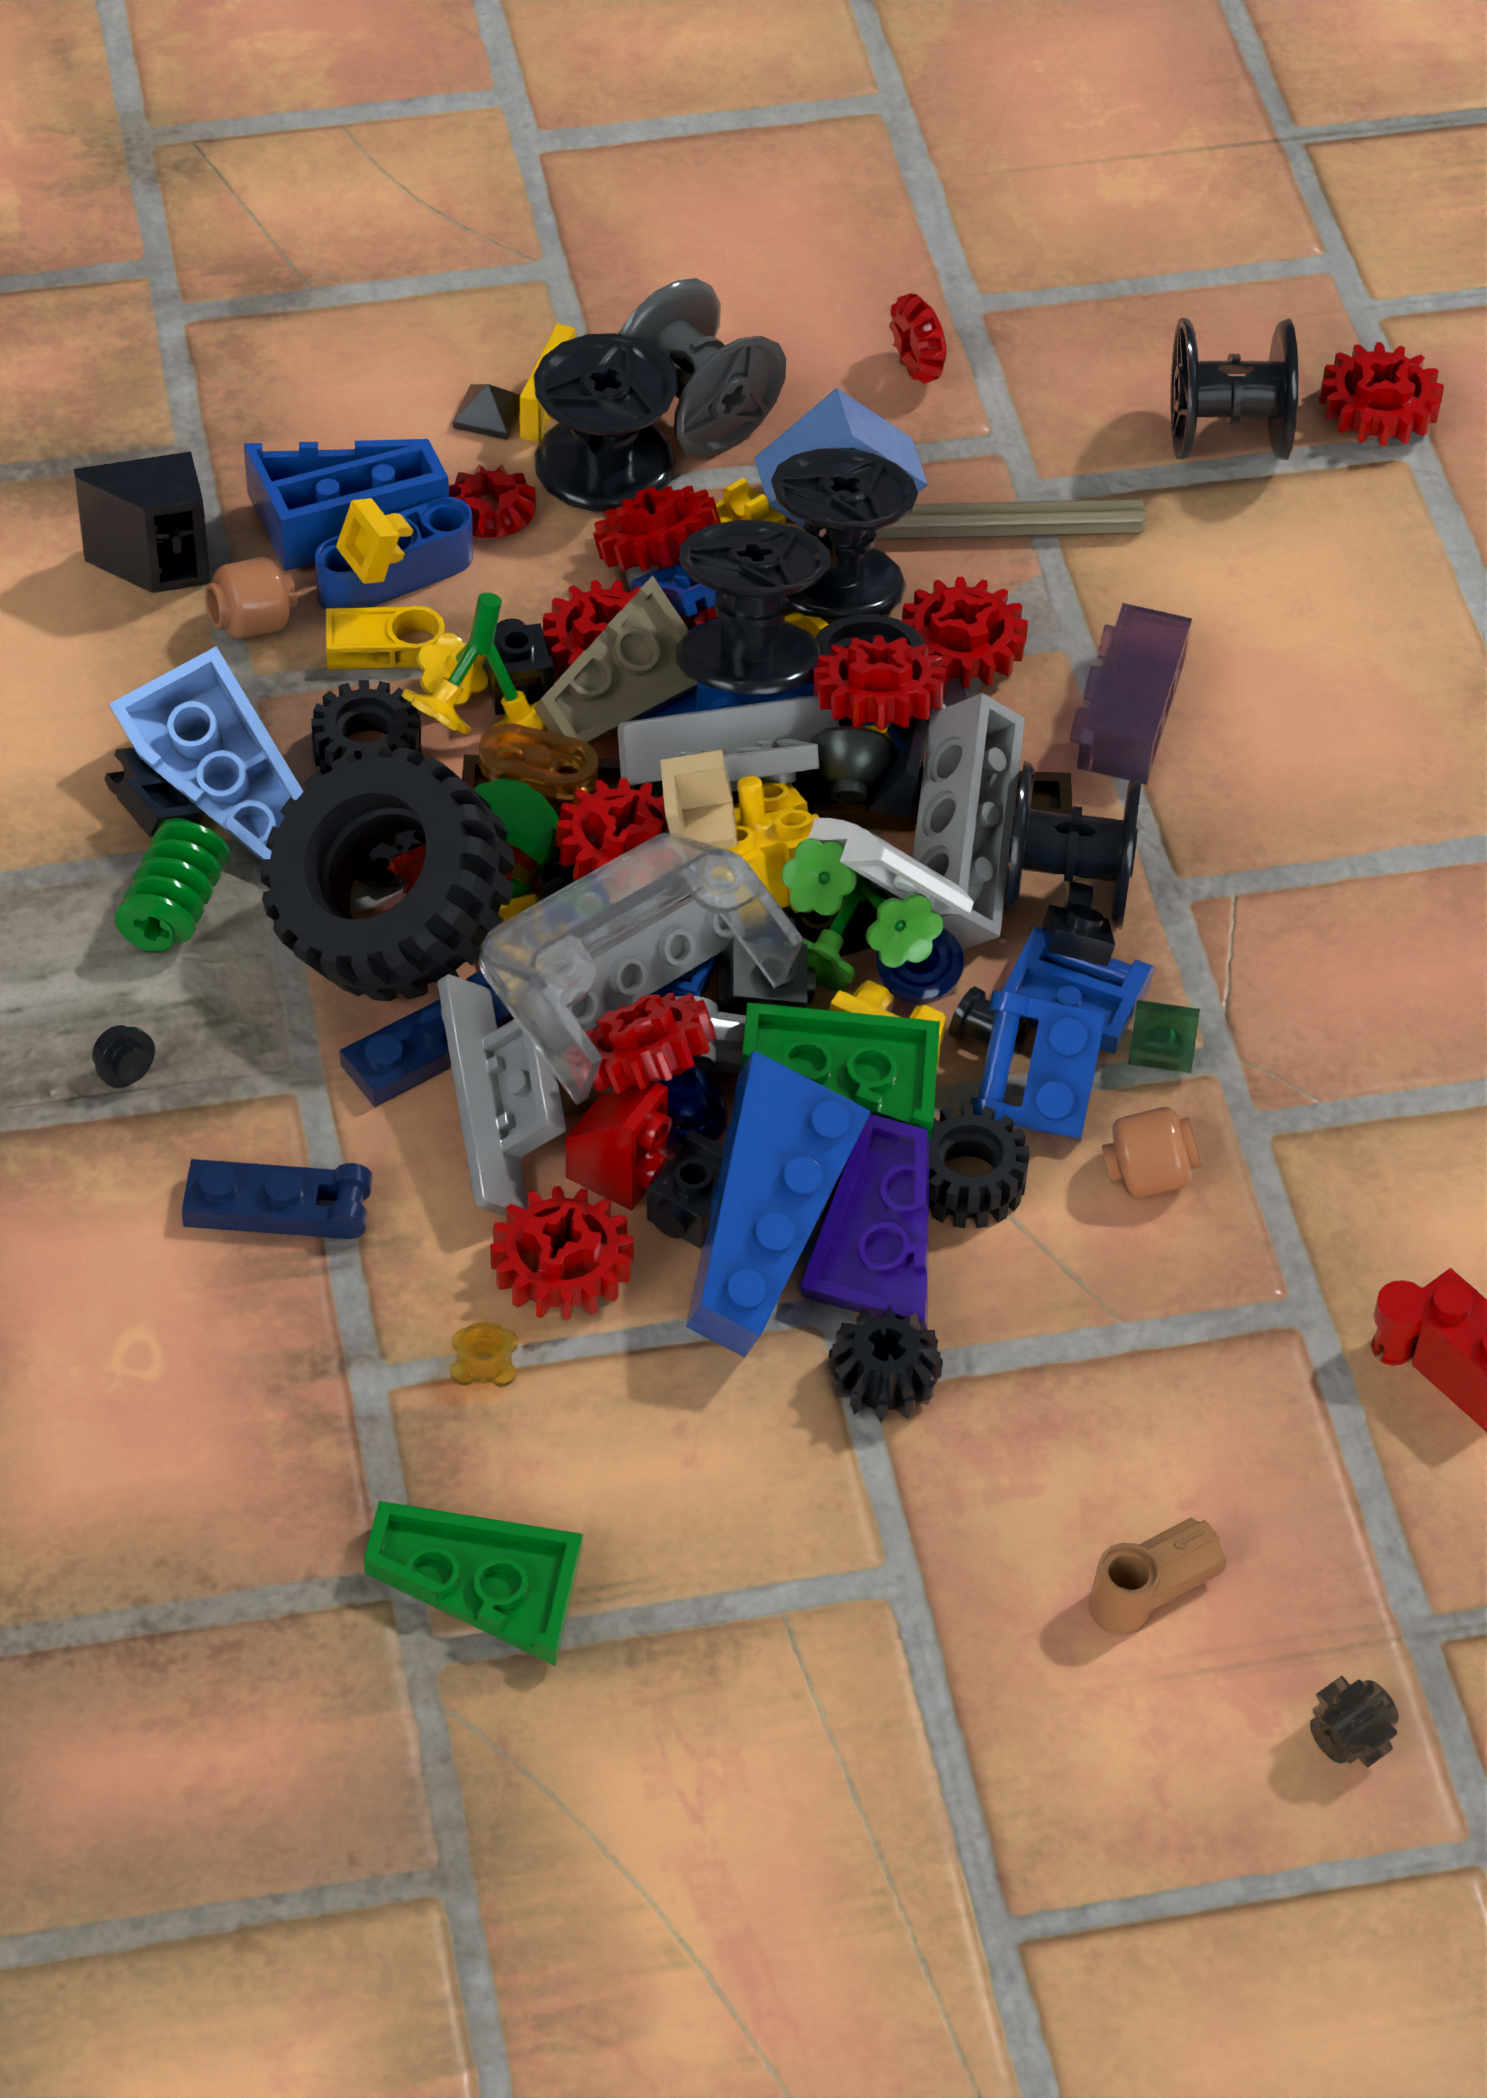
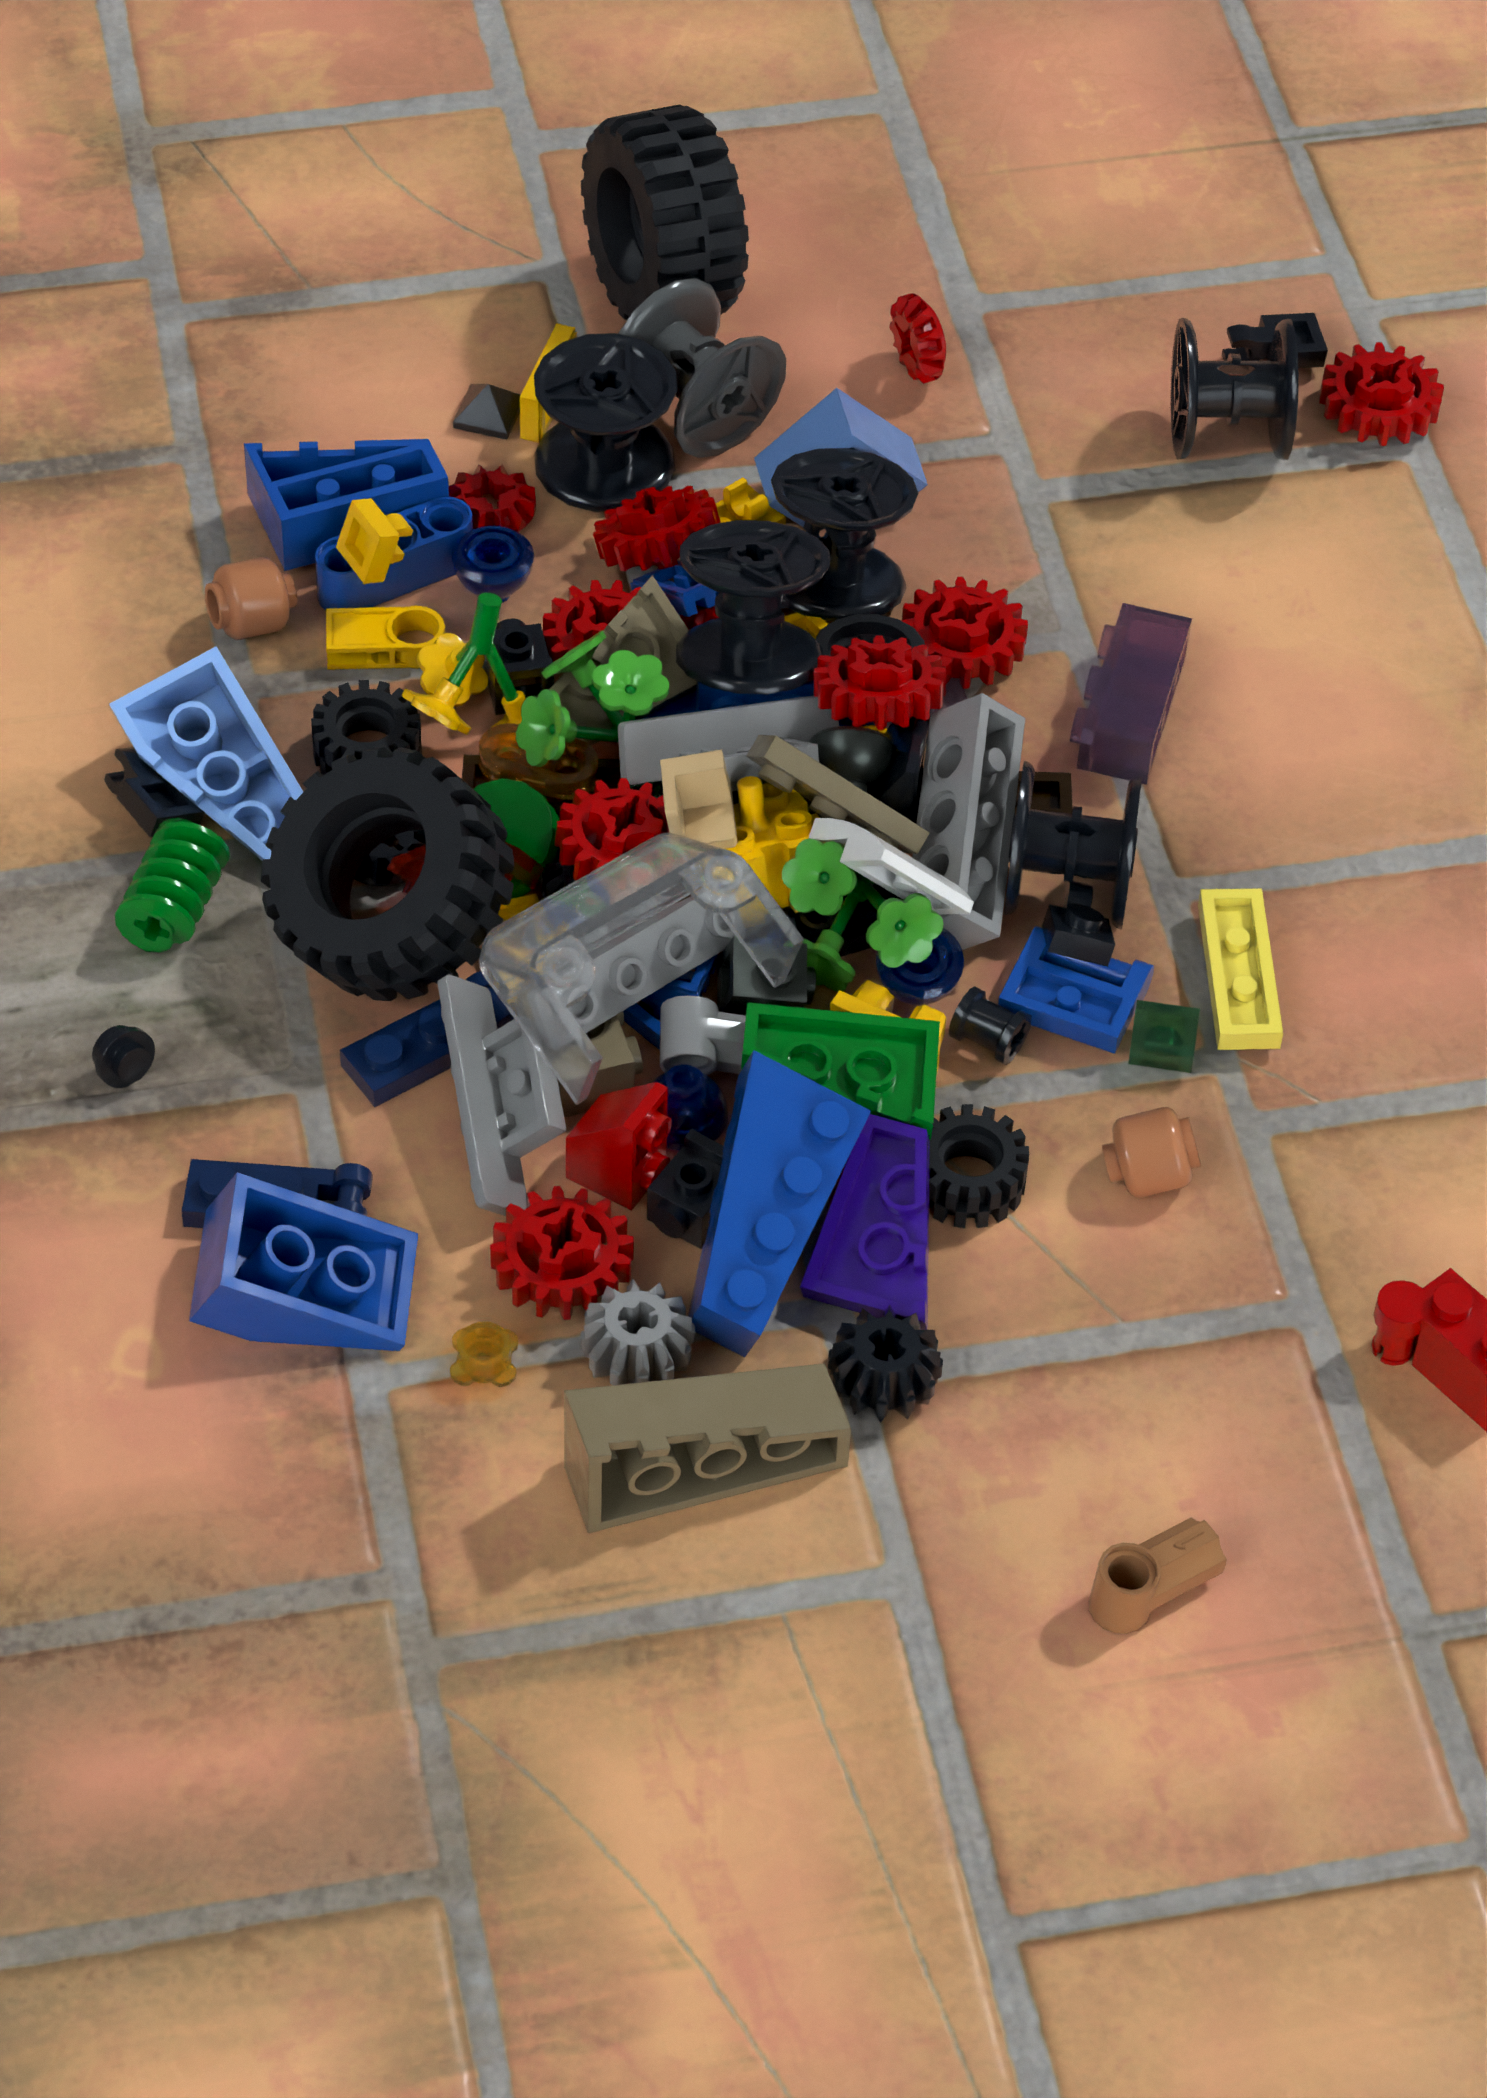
black slope [73,451,210,593] -> none
green wing [364,1501,583,1666] -> none
red gear [573,993,717,1093] -> none
dark tan axle [875,499,1146,540] -> none
blue plate [970,991,1107,1140] -> none
clear smoke gear [1310,1676,1399,1768] -> none
none -> blue slope [189,1172,418,1351]
none -> clear blue brick [452,526,534,603]
none -> bright green plant [516,630,669,767]
none -> dark tan wedge [564,1363,851,1533]
none -> black tyre [581,104,749,321]
none -> light grey gear [581,1278,695,1385]
none -> dark tan wing [746,735,930,854]
none -> light yellow plate [1198,888,1283,1050]
none -> black plate [1222,313,1328,368]

